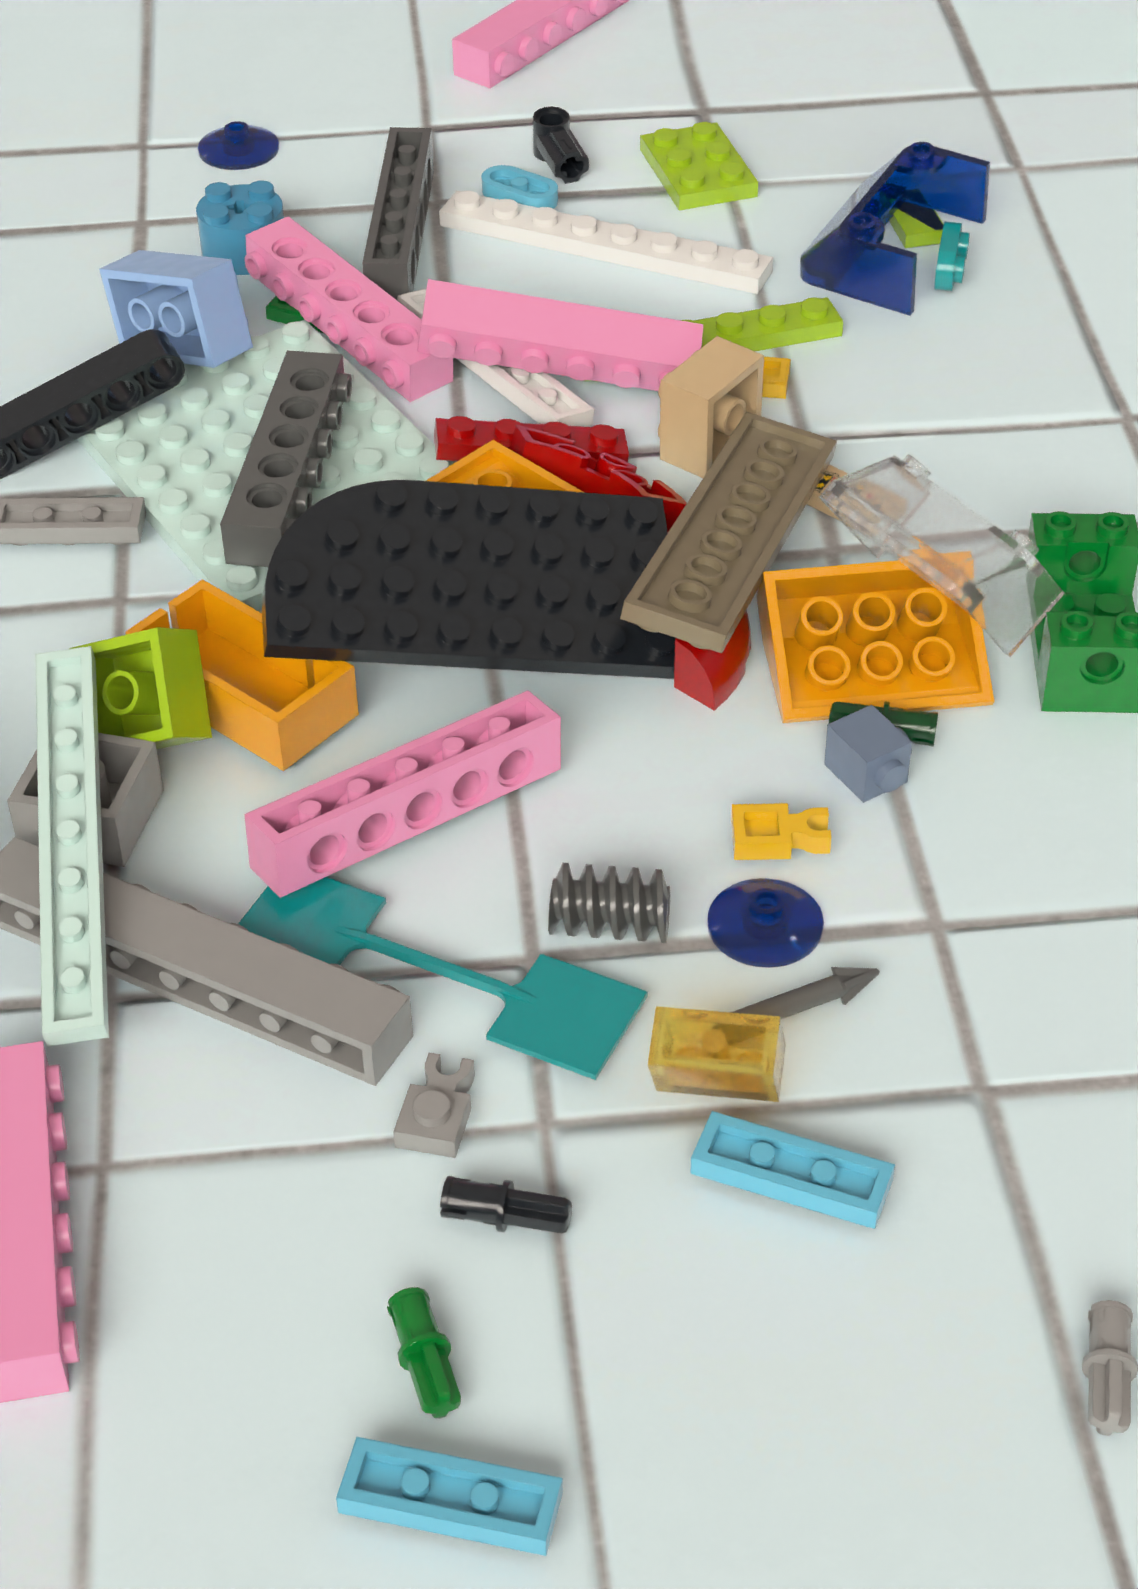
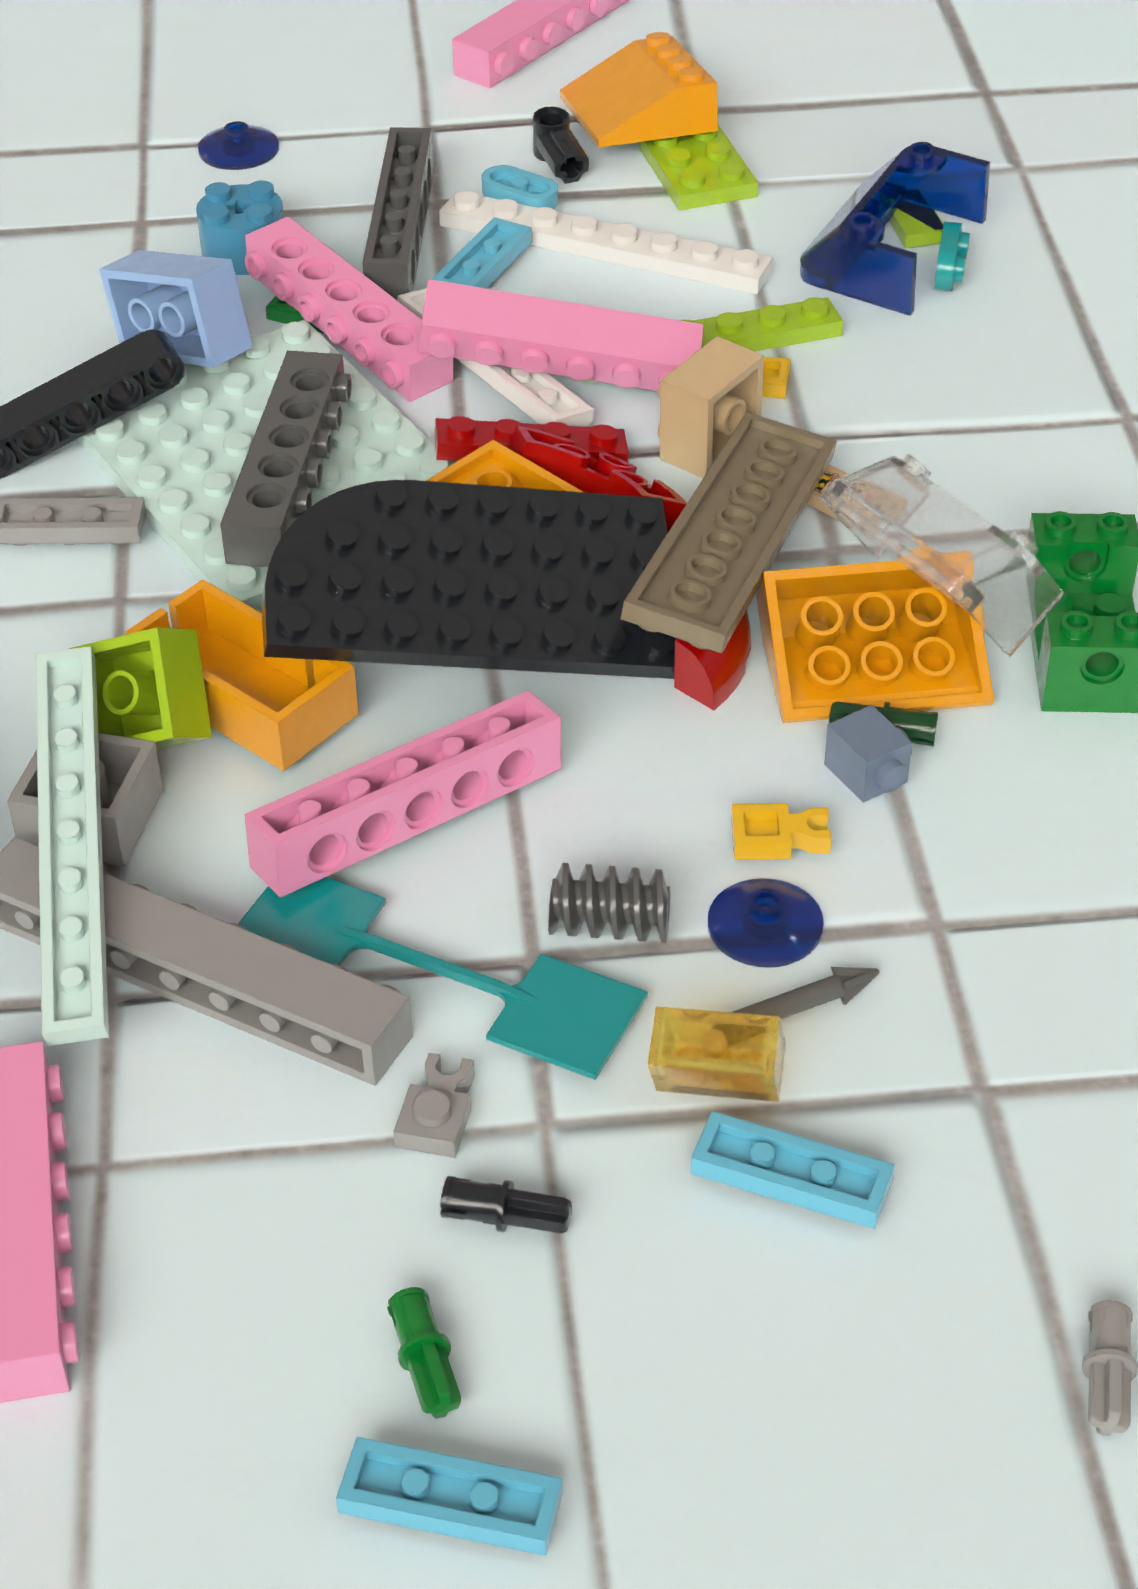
none -> medium azure plate [431,217,532,289]
none -> light orange slope [560,32,718,148]

